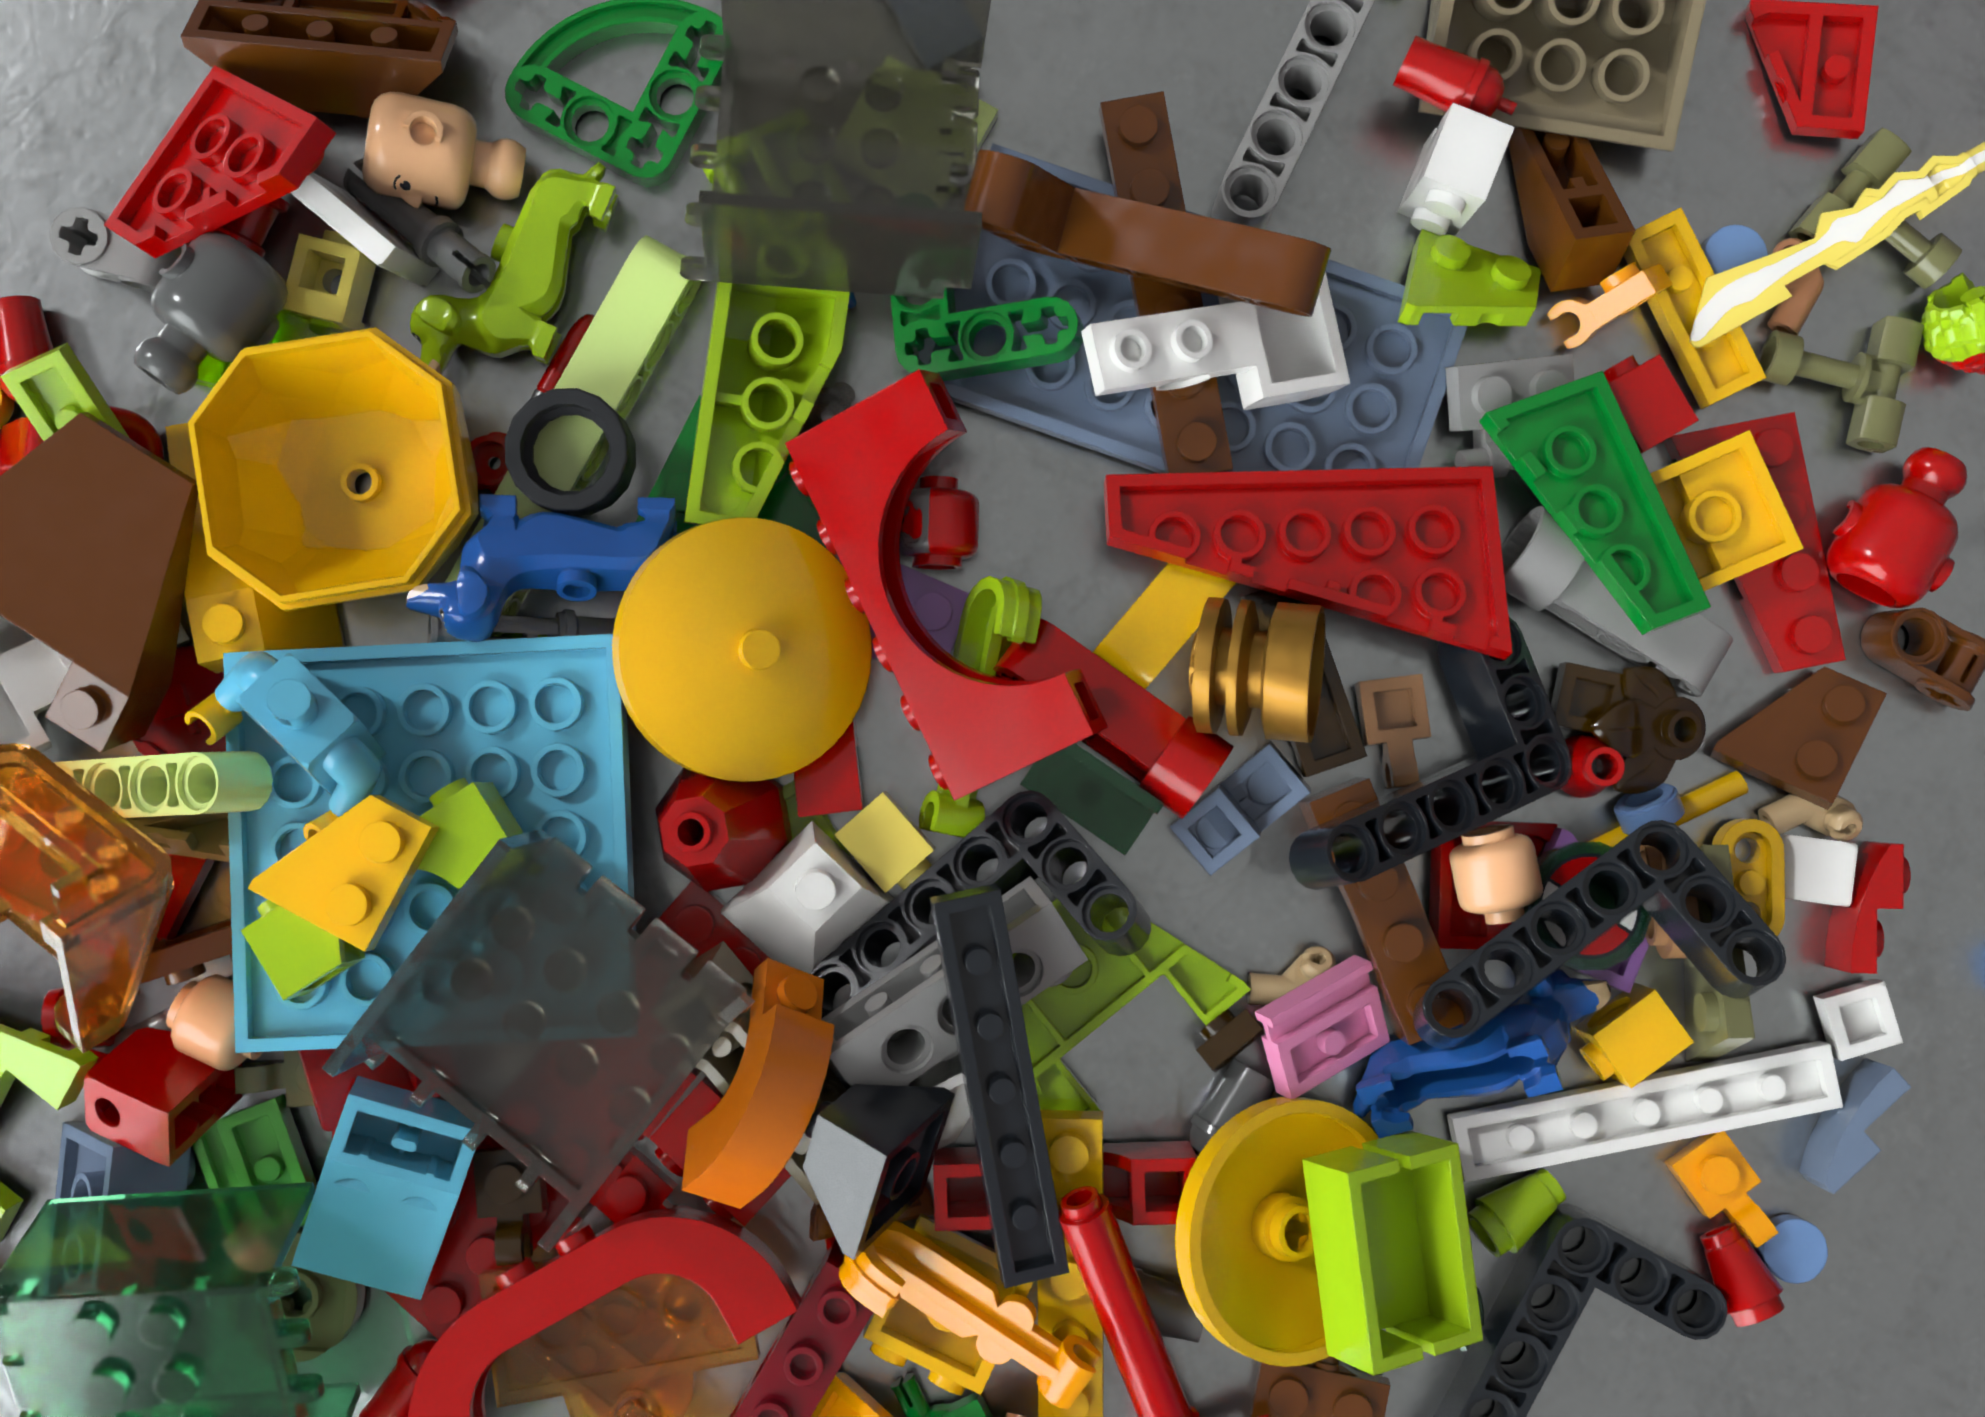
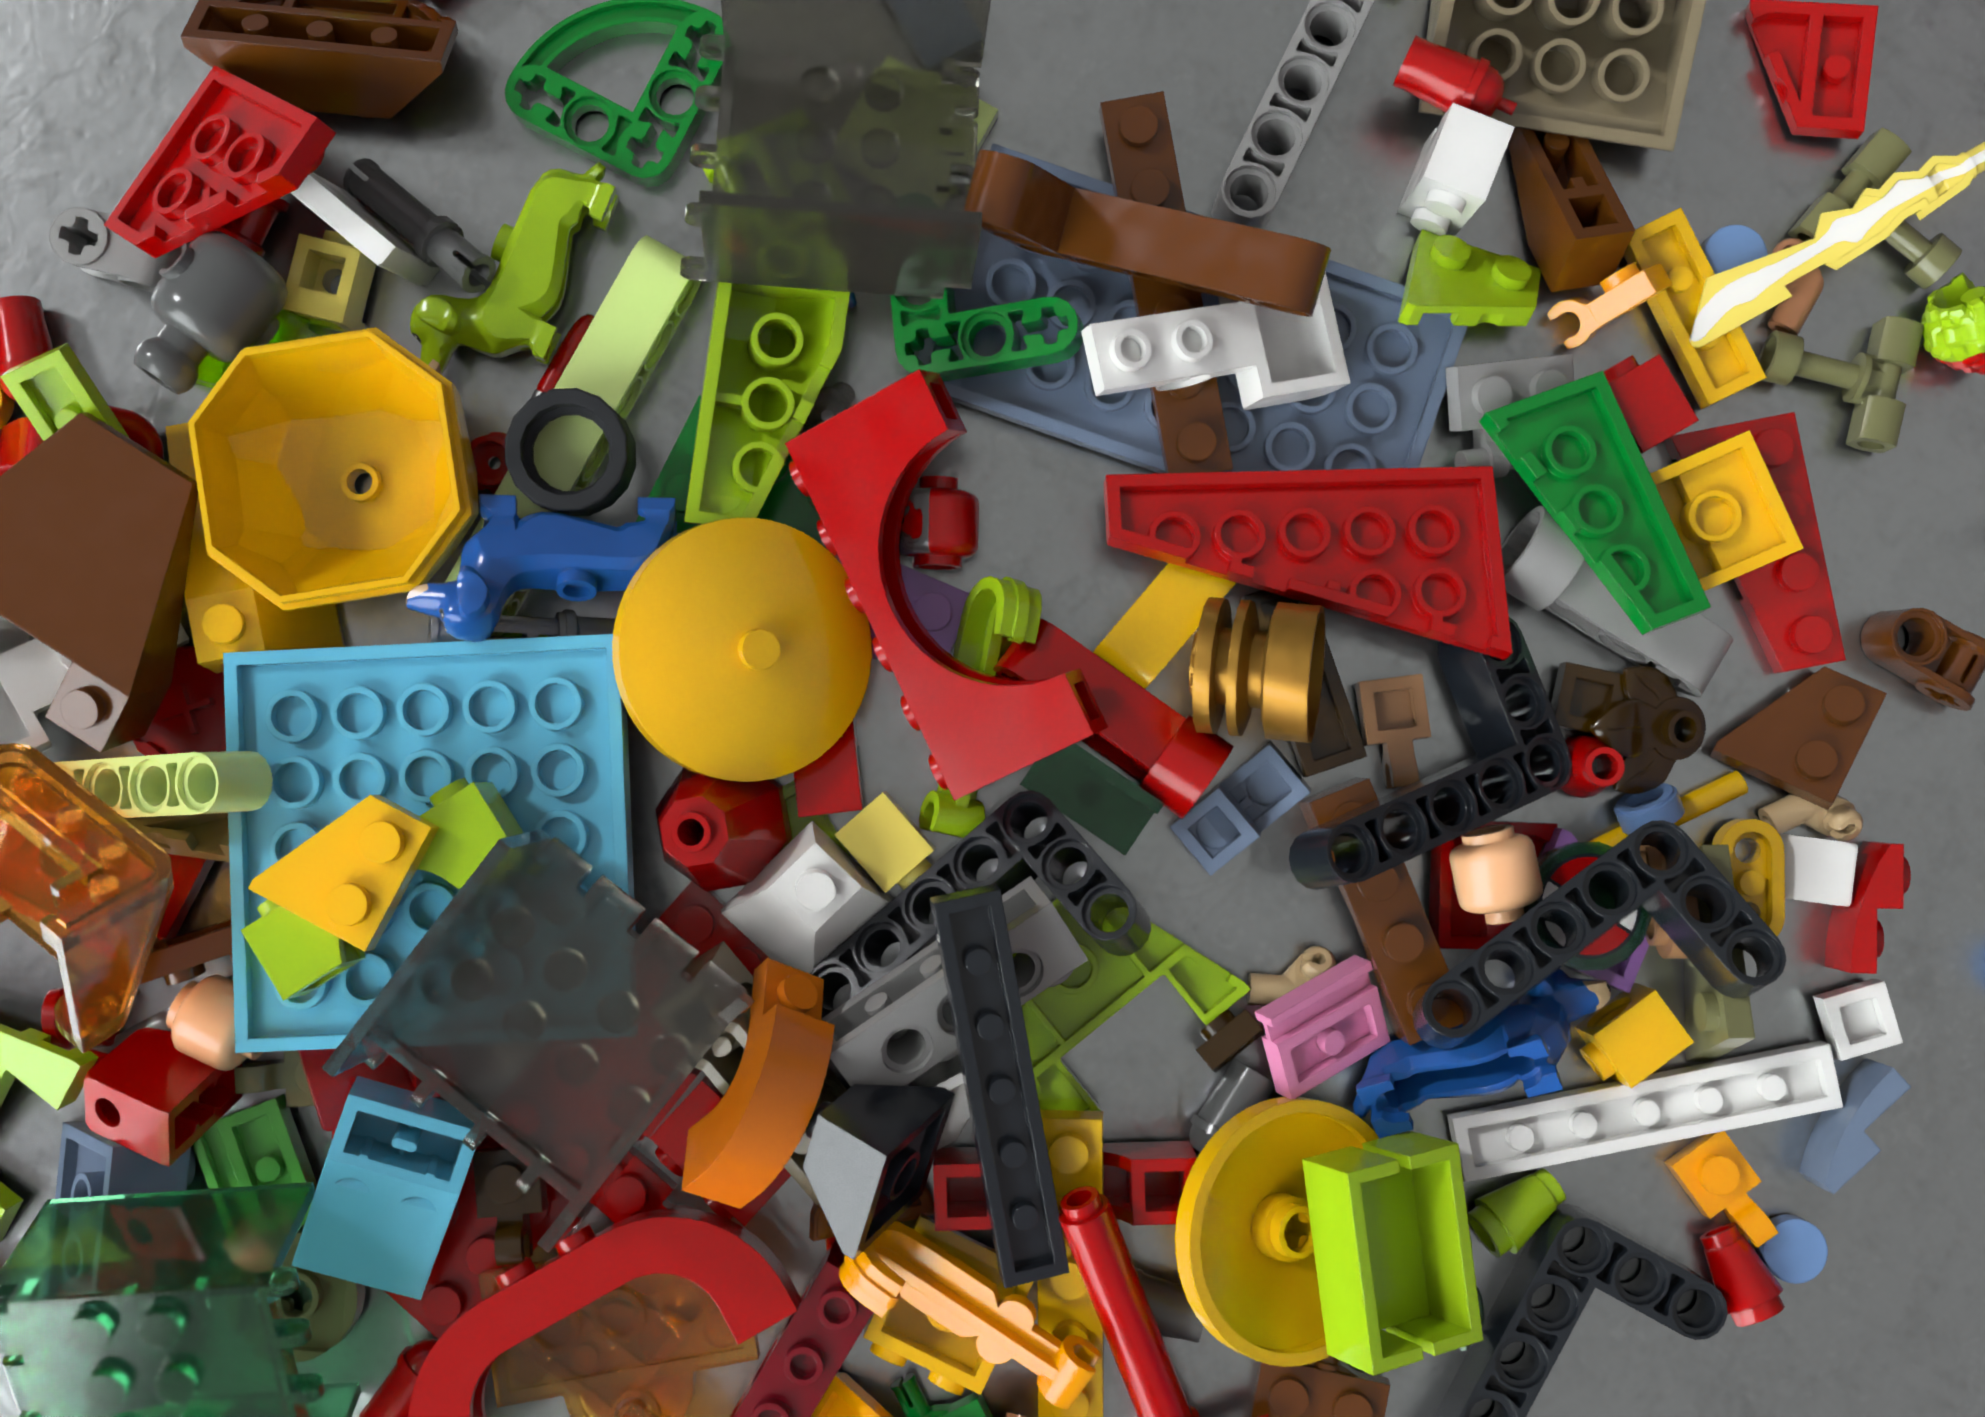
medium azure torso [184,651,387,840] -> none
light nougat piece [362,92,526,210] -> none
red piece [1826,447,1968,608] -> none

